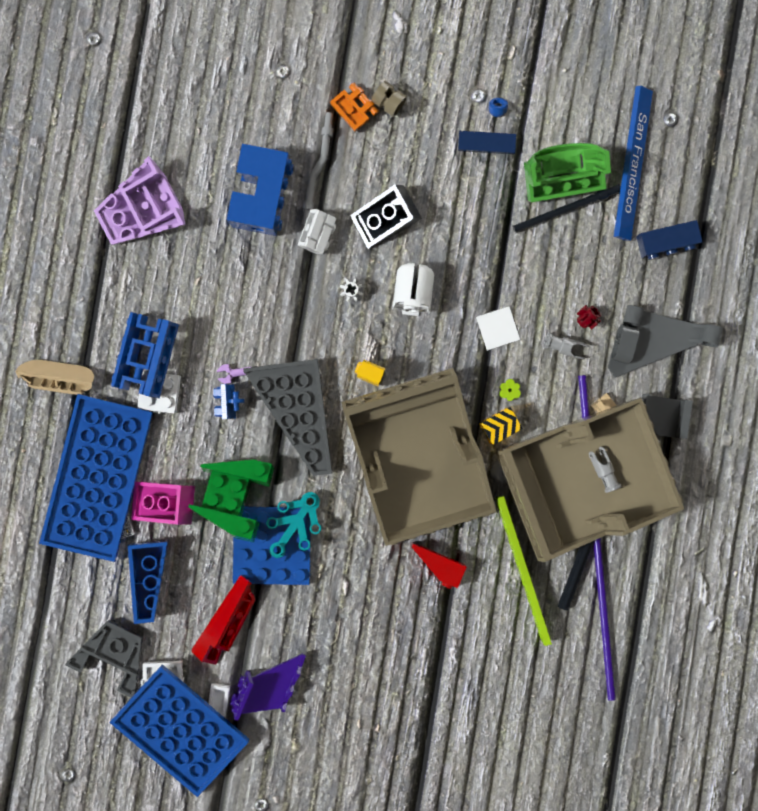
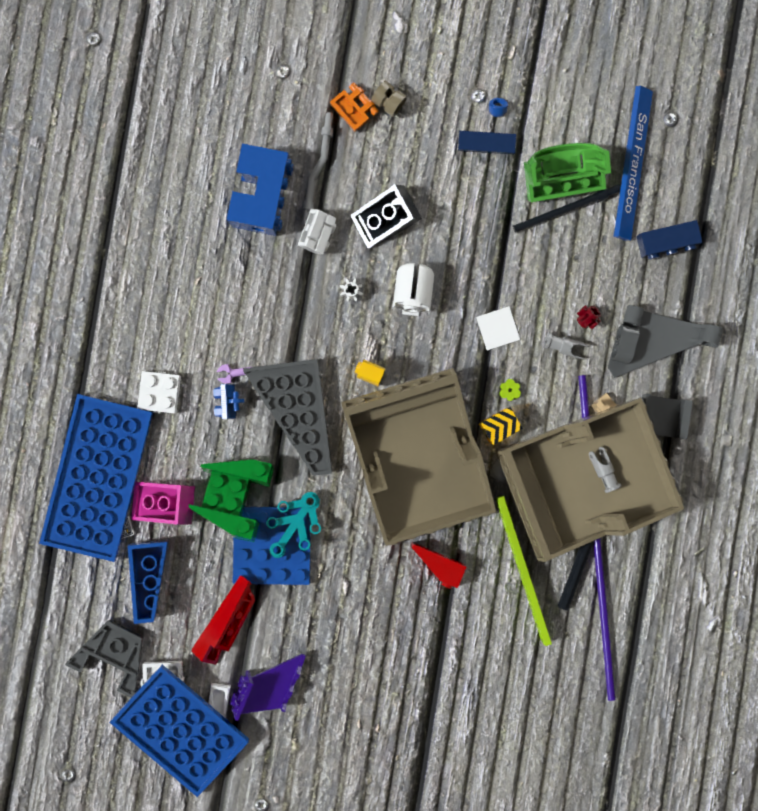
tan brick [15,360,94,395] -> none
lavender wedge [94,156,185,245] -> none
blue fence [111,312,179,399] -> none

